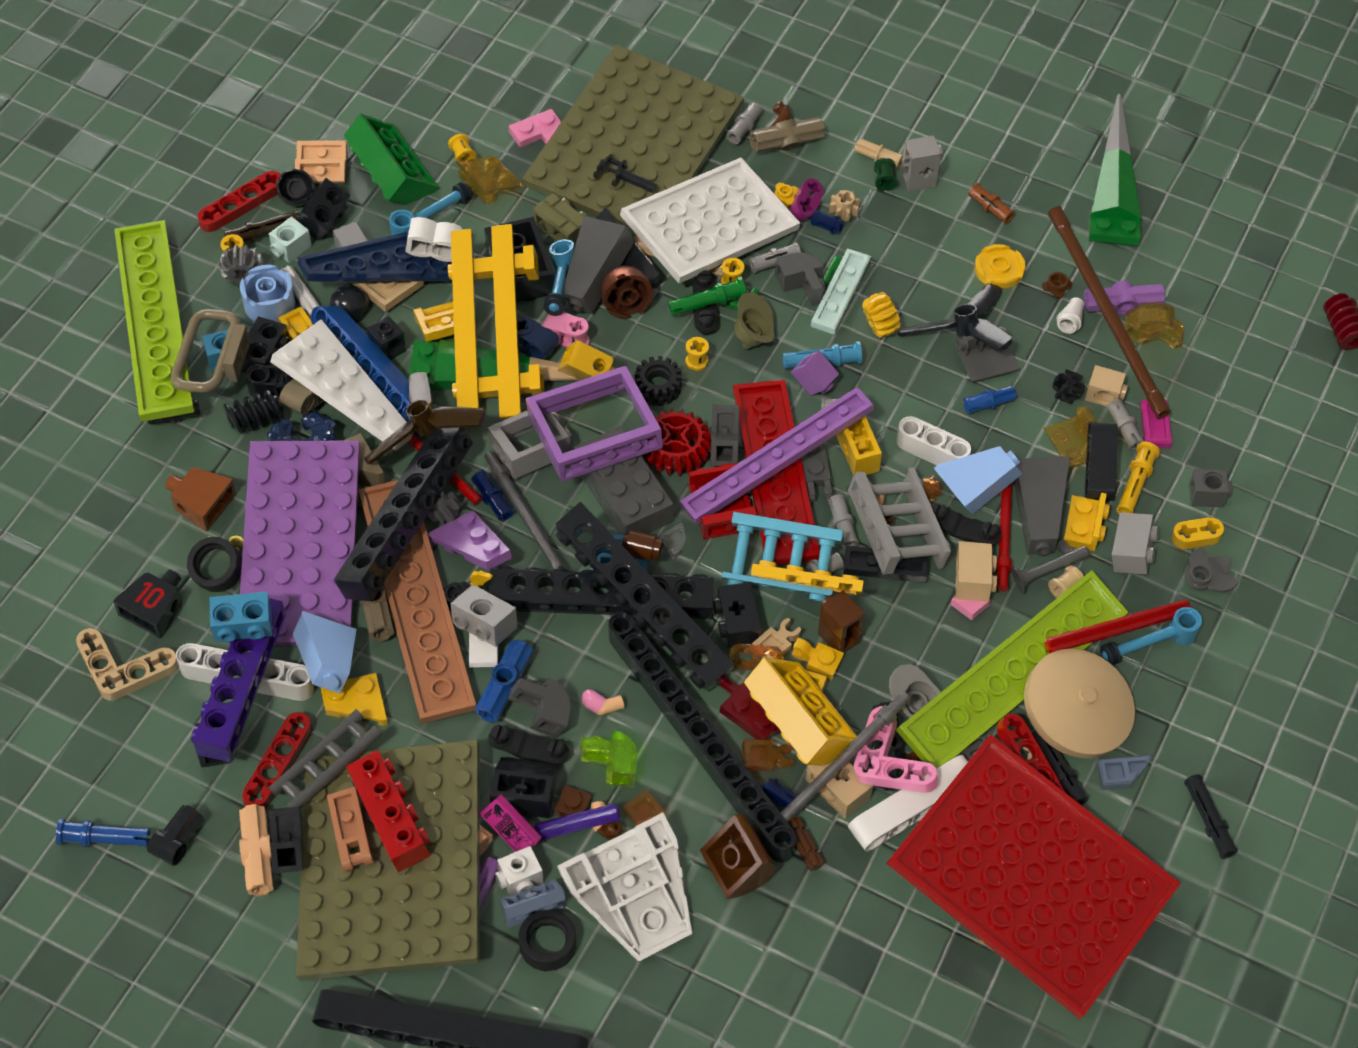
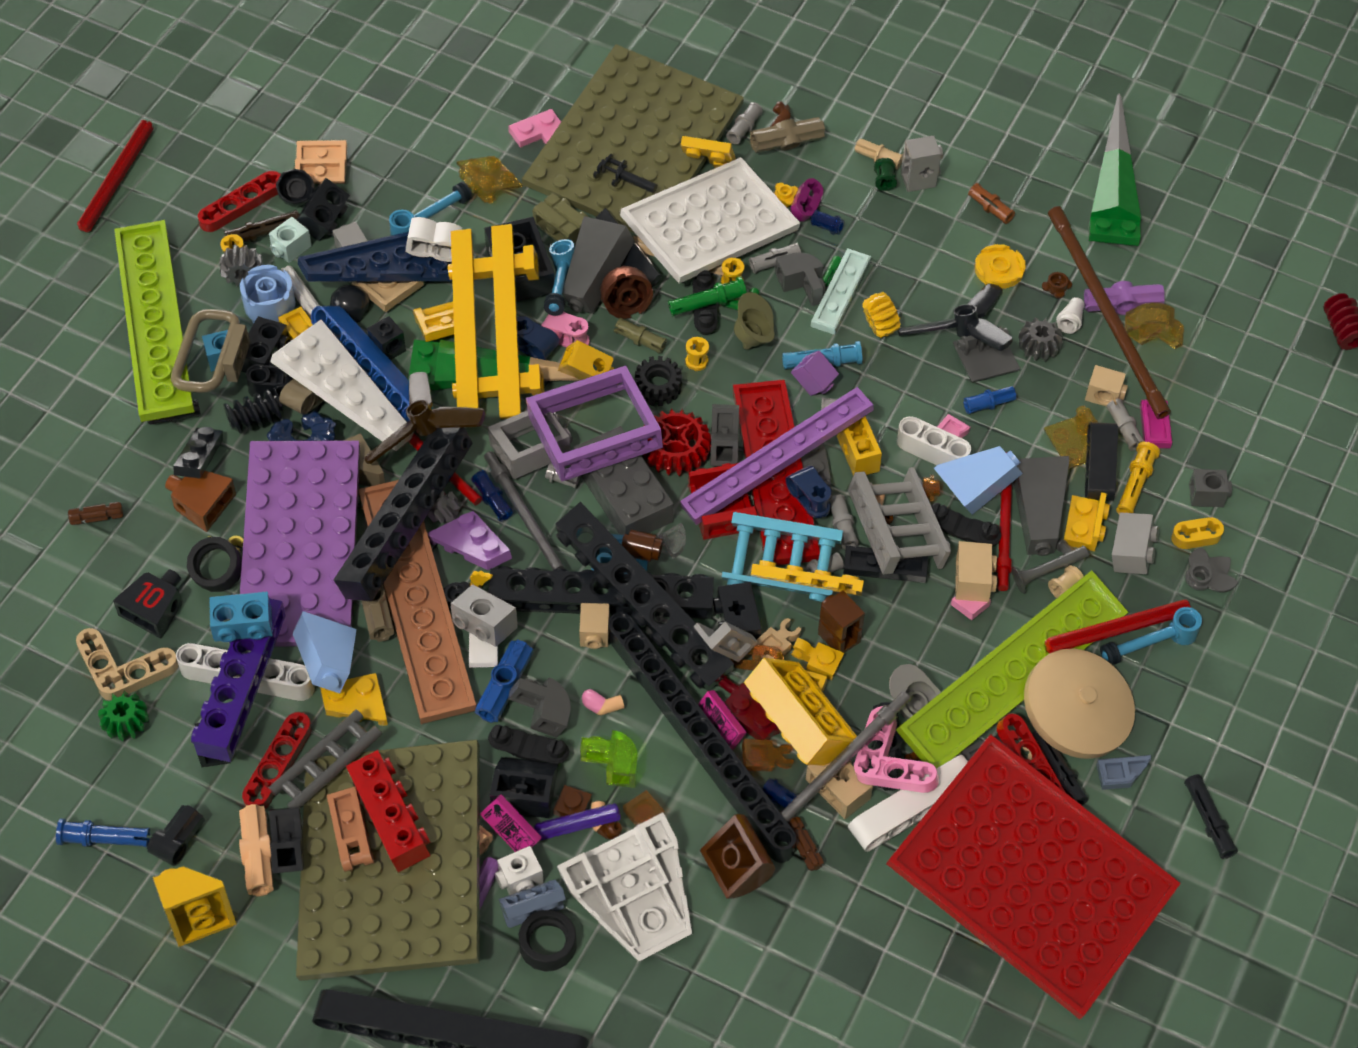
green slope [343,114,440,205] -> none
yellow bush [448,134,477,167] -> none
tan gear [829,190,860,221] -> none
black gear [1052,369,1085,404] -> none
none -> reddish brown axle [68,502,123,525]
none -> red axle [77,120,153,233]
none -> green gear [98,690,149,742]
none -> yellow slope [153,866,237,947]
none -> black plate [173,427,223,478]
none -> light grey pin [545,463,581,489]
none -> tan brick [579,603,609,649]
none -> olive pin [614,317,667,354]
none -> yellow plate [681,136,736,168]
none -> light grey panel [694,622,758,662]
none -> dark pink tile [698,690,746,750]
none -> dark blue piece [785,465,831,518]
none -> bright pink tile [937,414,970,438]
none -> flat silver gear [1018,317,1063,362]

